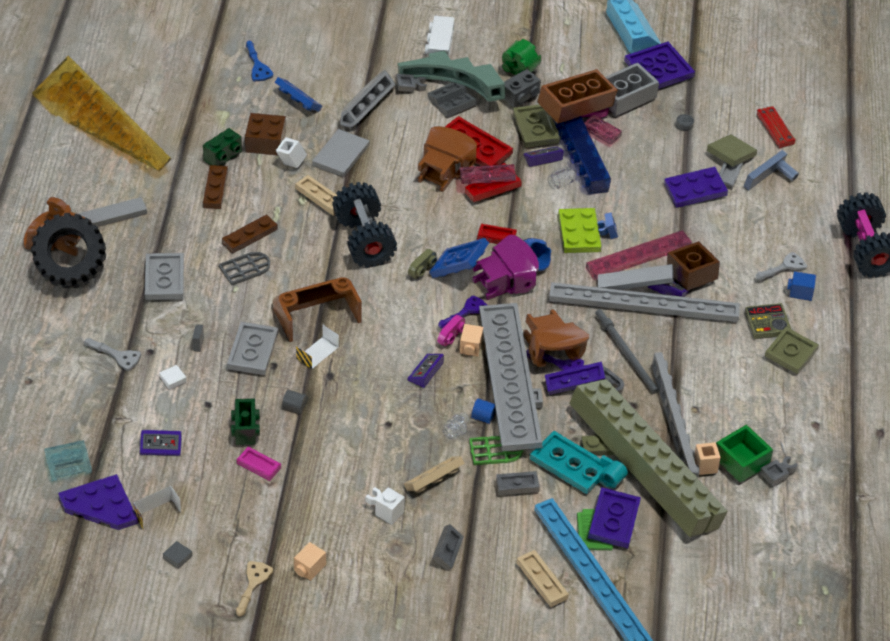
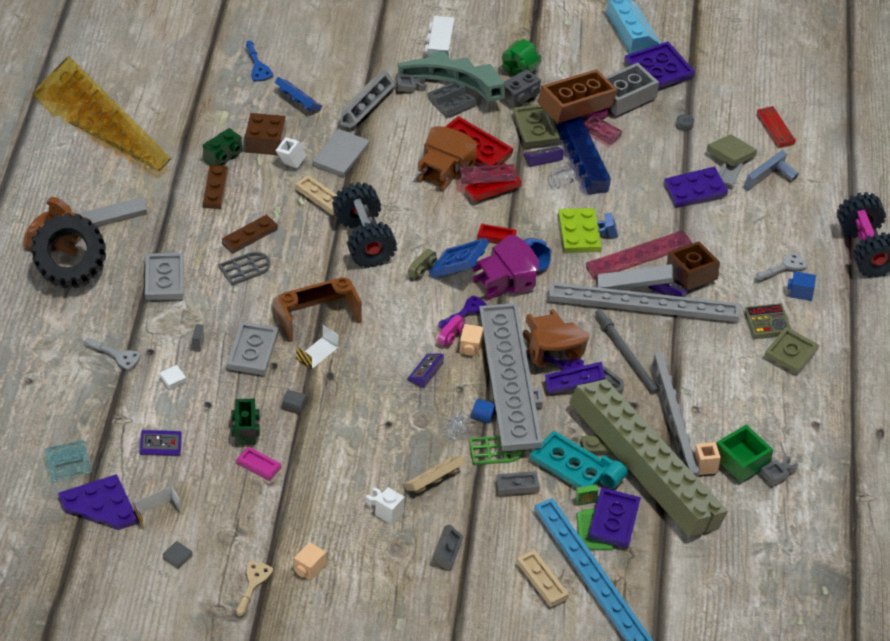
none -> bright green tile [575,485,598,506]

